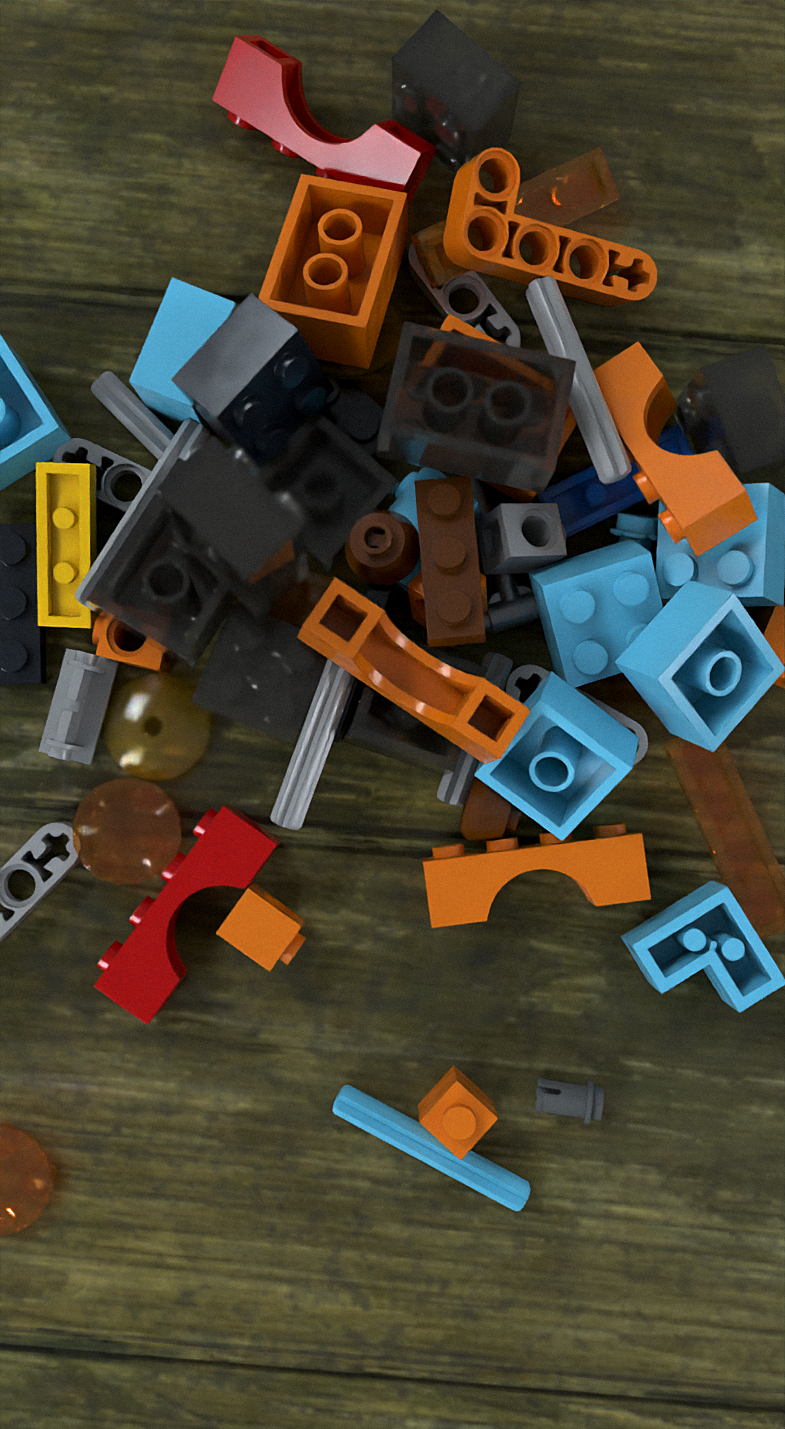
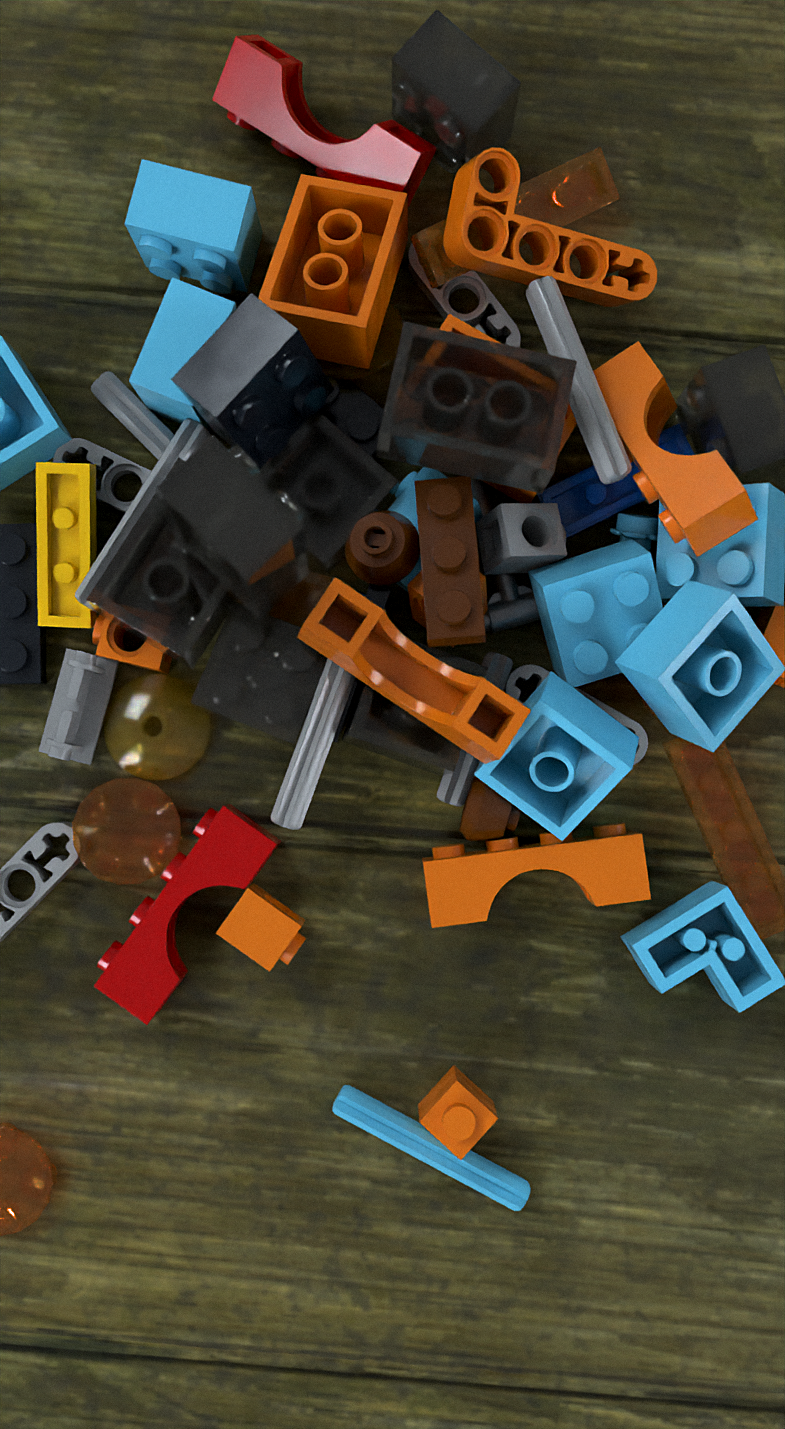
dark grey pin [534,1077,604,1125] -> none
none -> medium azure brick [125,159,263,294]

